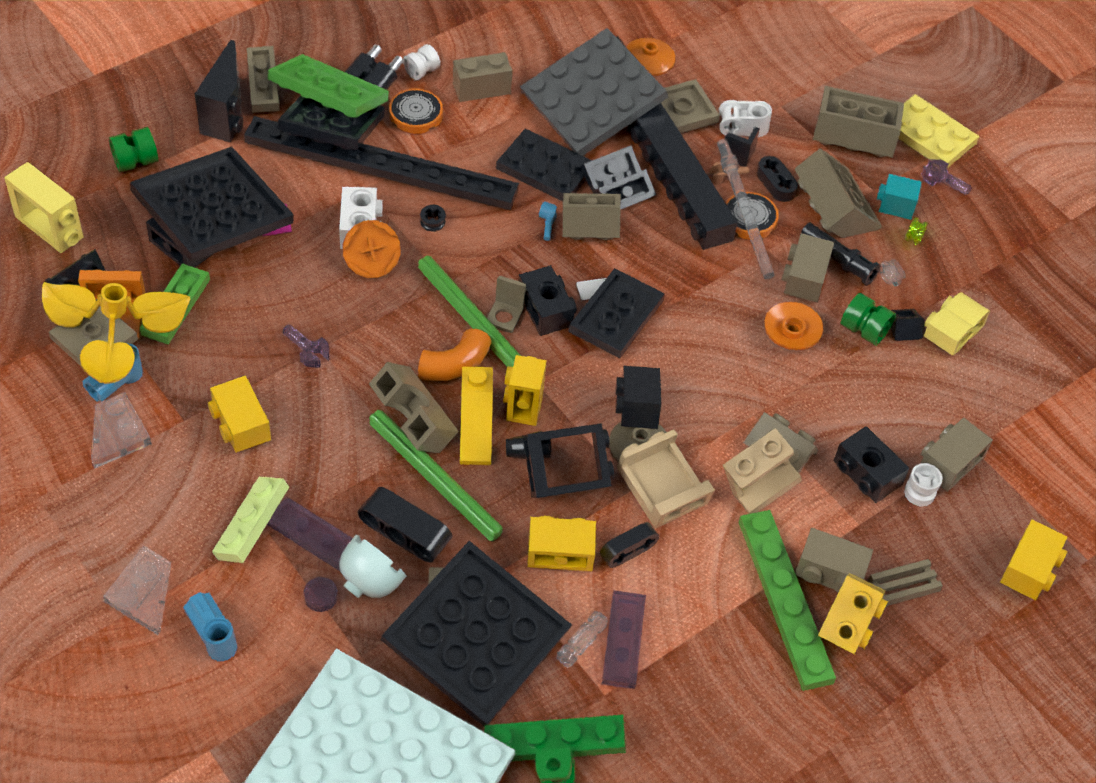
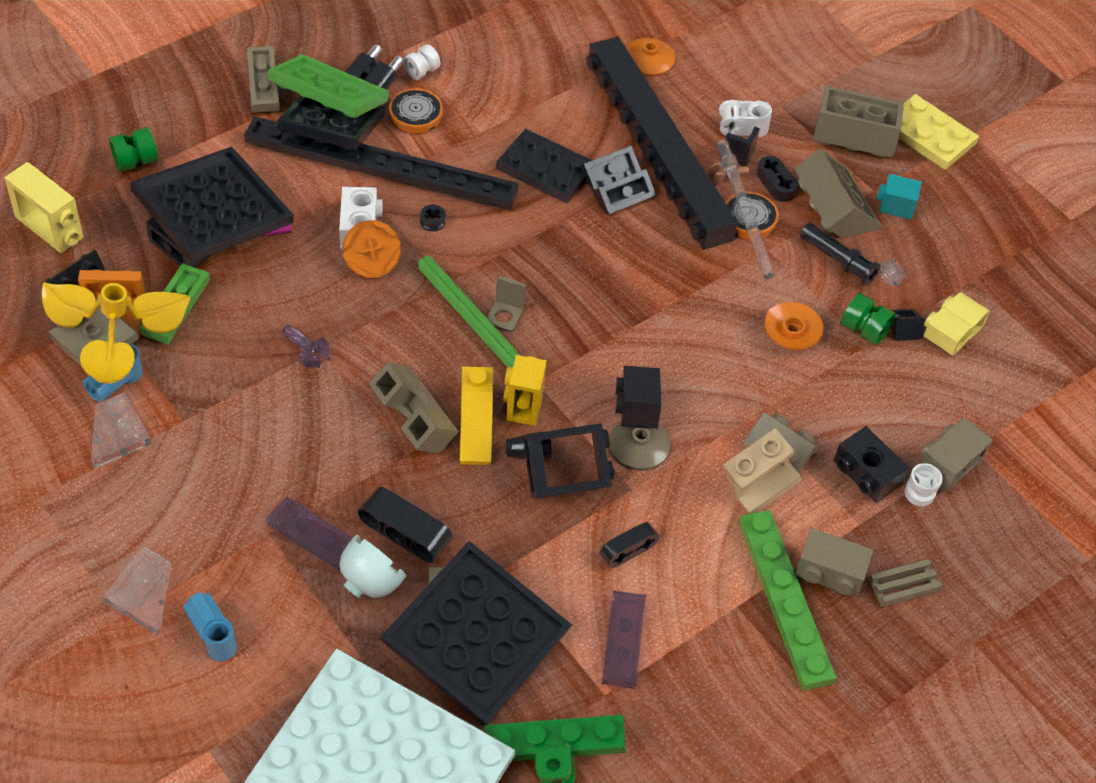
black slope [195,40,244,143] -> none
yellow brick [208,375,271,453] -> none
yellowish green plate [212,477,289,563] -> none
tile [304,577,338,612] -> none
bright green axle [369,410,503,541] -> none
orange cylinder [418,329,492,381] -> none
dark tan brick [453,52,512,102] -> none
black brick [518,265,577,336] -> none
dark grey plate [520,28,668,156] -> none
yellow brick [527,516,596,571] -> none
dark azure hand [539,201,557,241] -> none
clear axle [557,611,608,667] -> none
dark tan brick [563,193,621,240] -> none
black plate [569,268,665,358] -> none
white sticker [576,278,606,300] -> none
tan panel [617,430,715,529] -> none
dark tan plate [661,79,720,133] -> none
dark tan brick [781,233,834,302] -> none
yellow brick [818,573,888,654] -> none
clear neon green bush [905,217,929,245] -> none
bar [921,159,972,195] -> none
yellow brick [1000,519,1068,601] -> none

